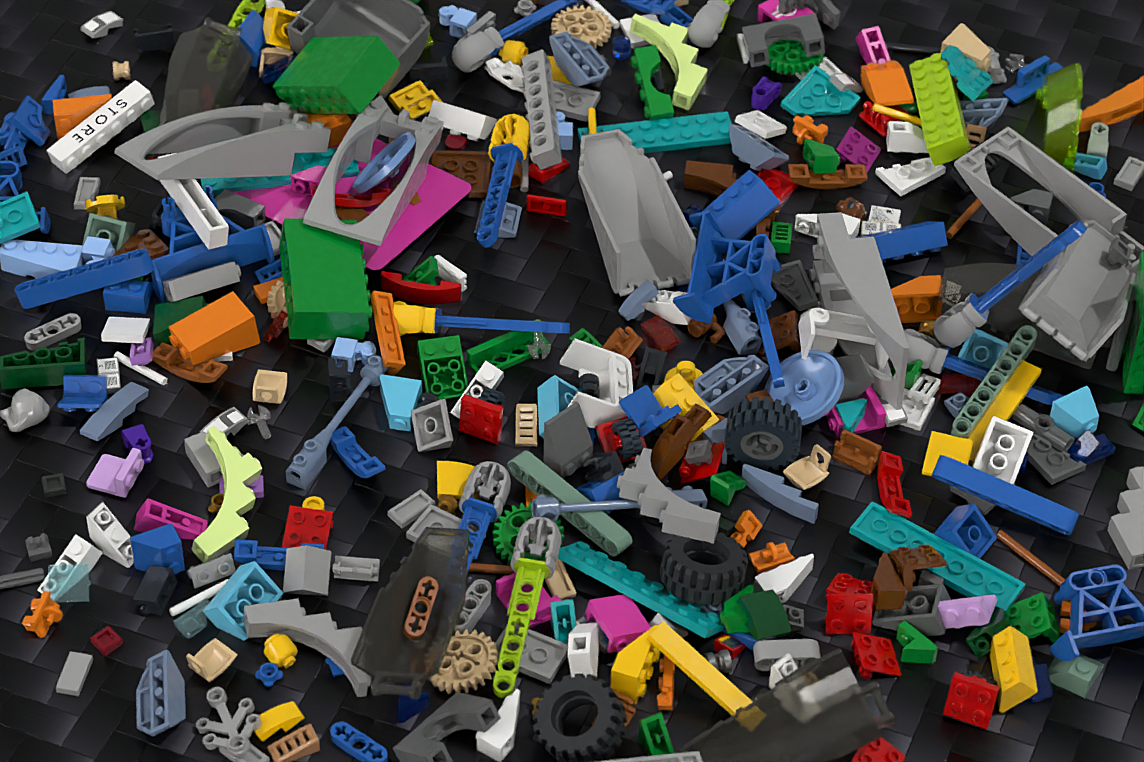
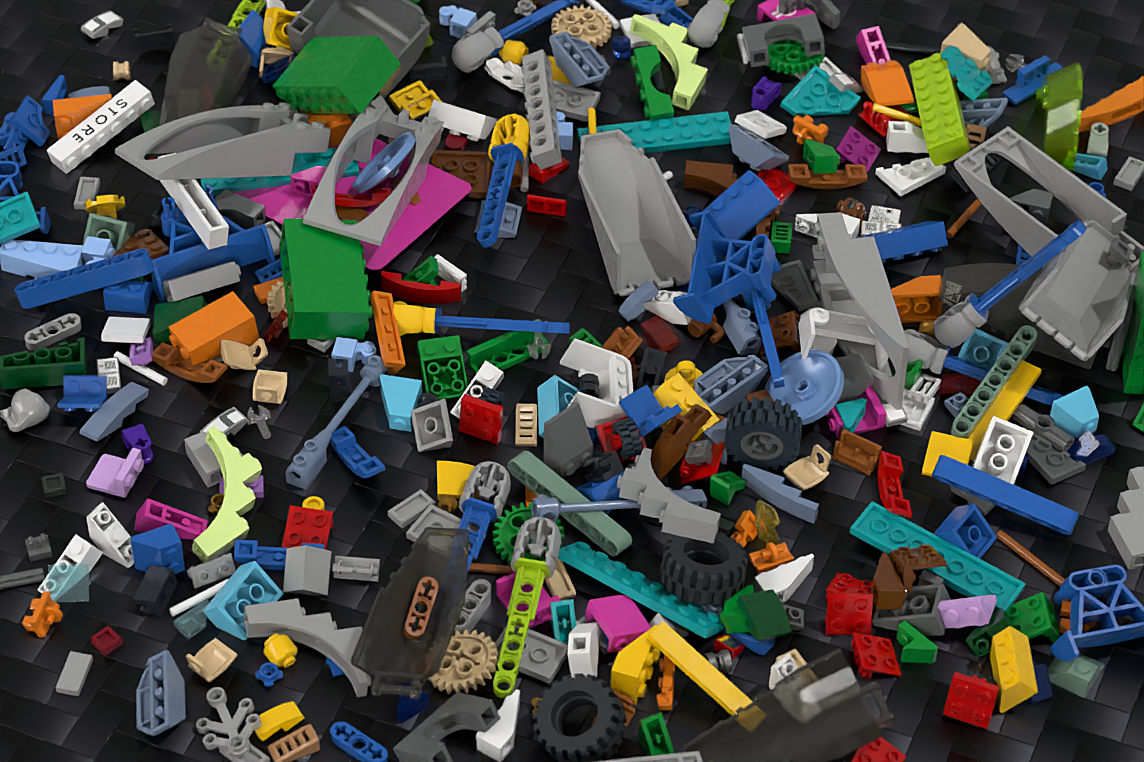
light grey beam [753,639,821,671] -> none
none -> tan piece [220,338,268,370]
none -> clear yellow slope [755,499,780,545]

